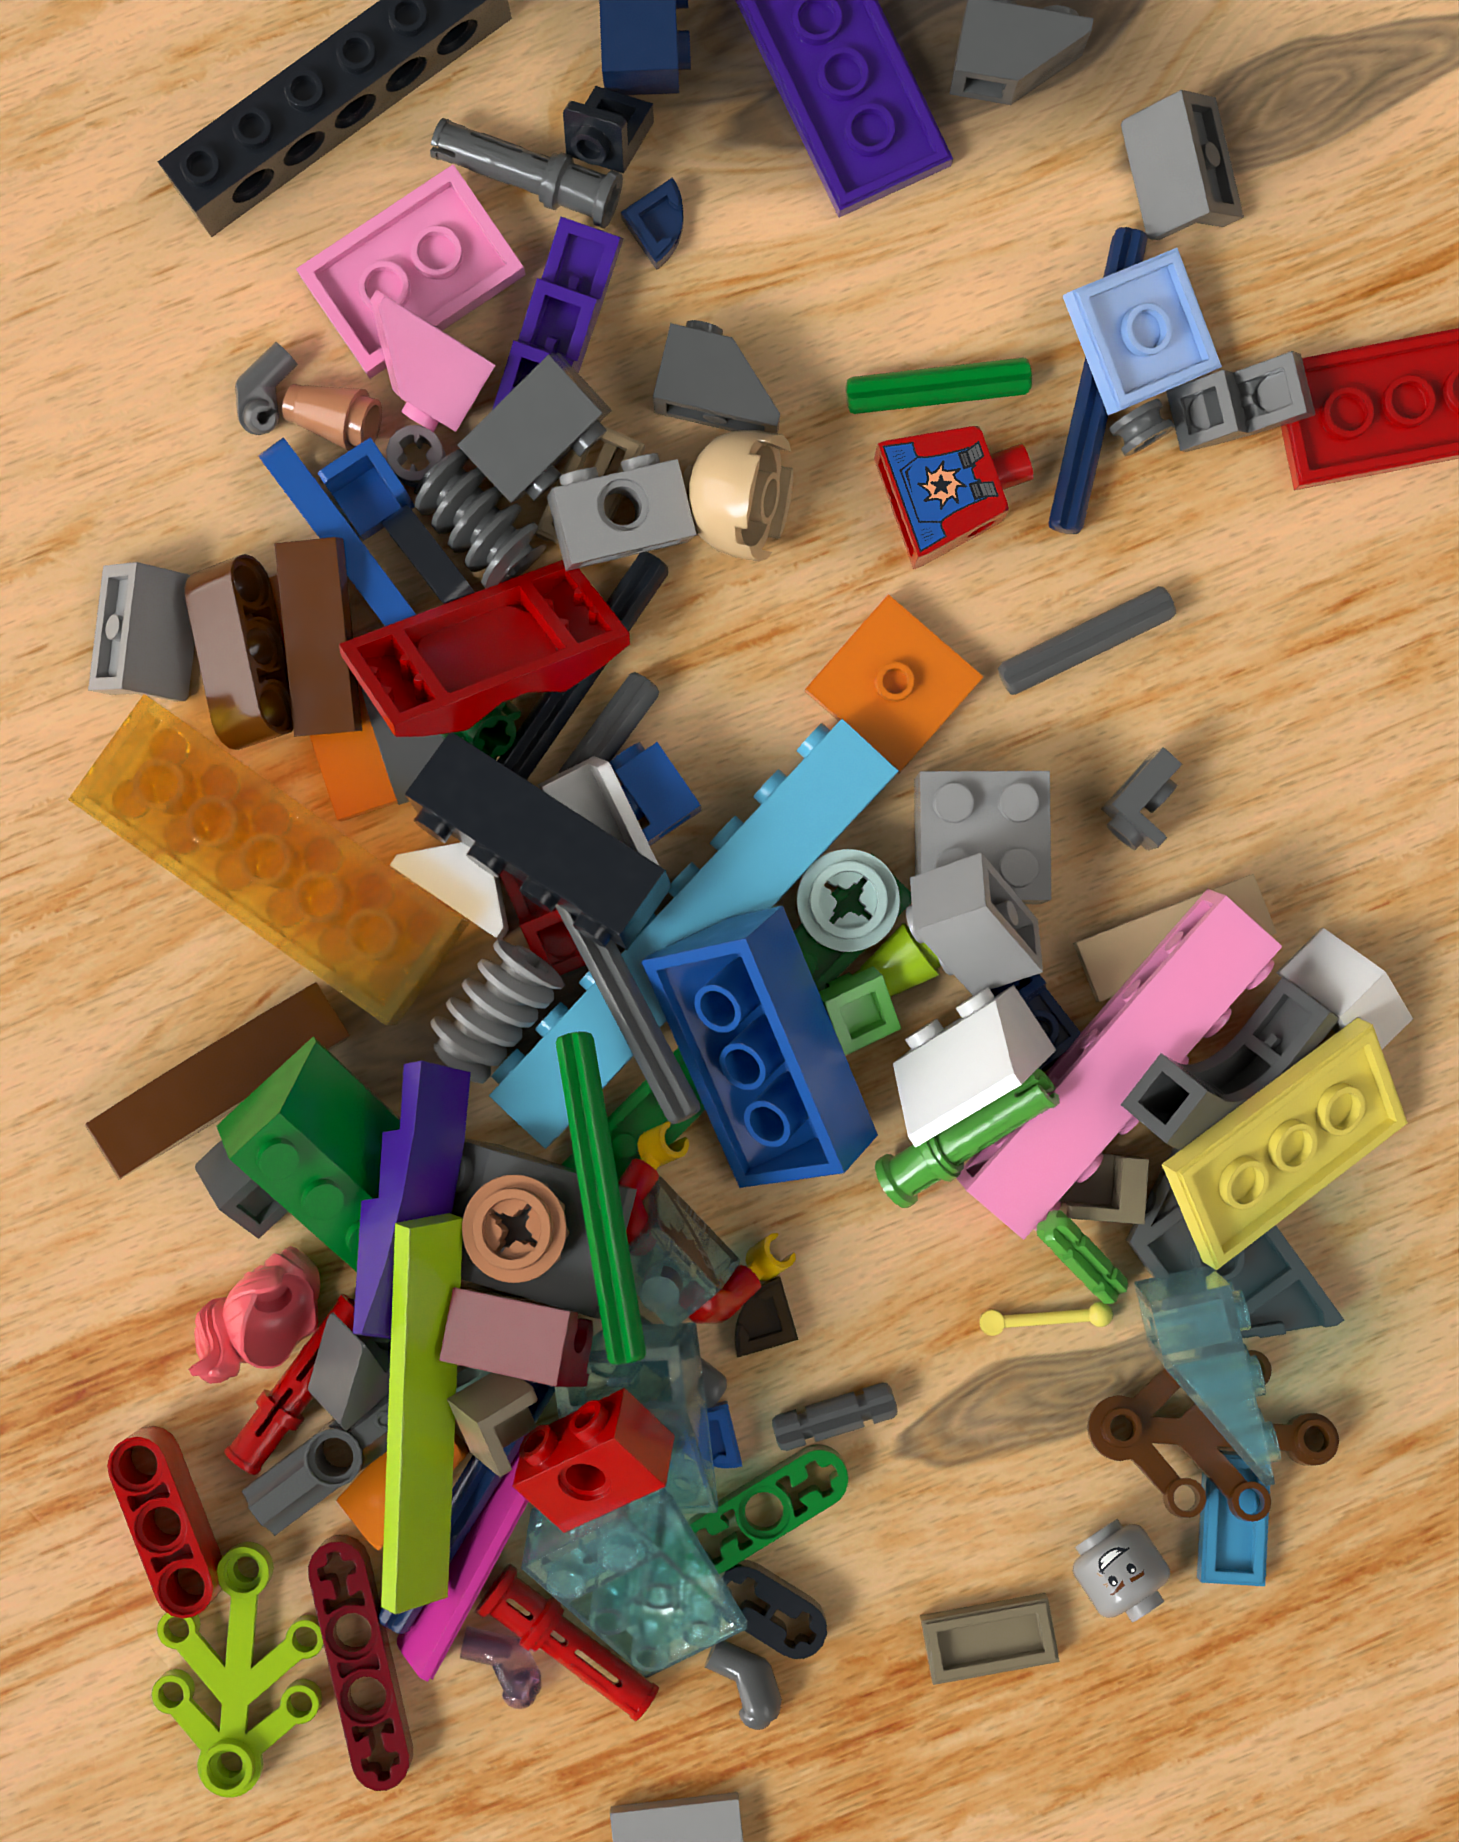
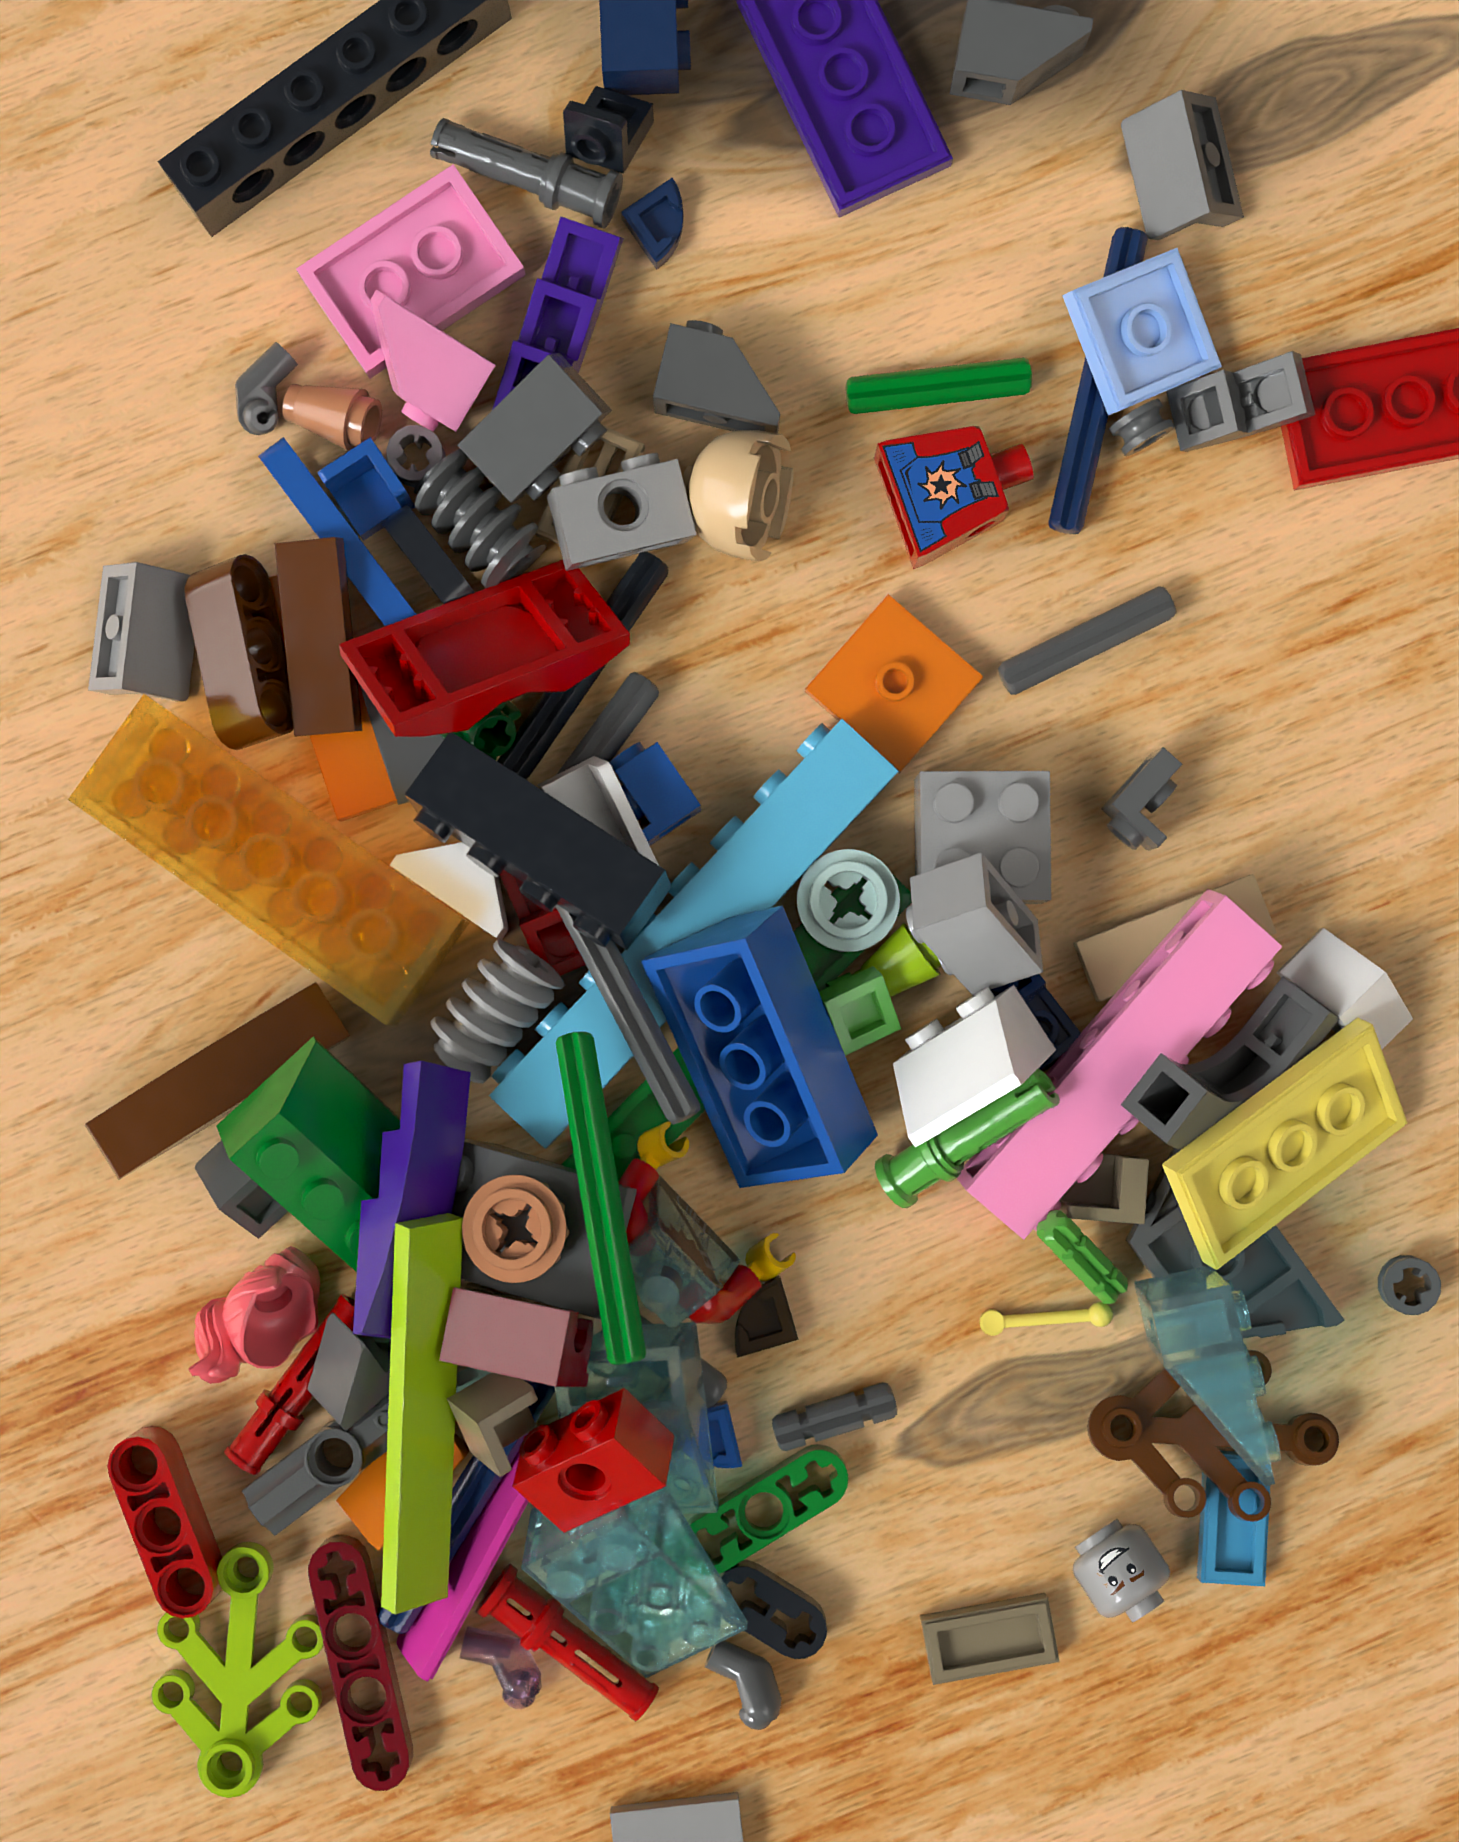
none -> dark grey bush [1378,1255,1441,1315]

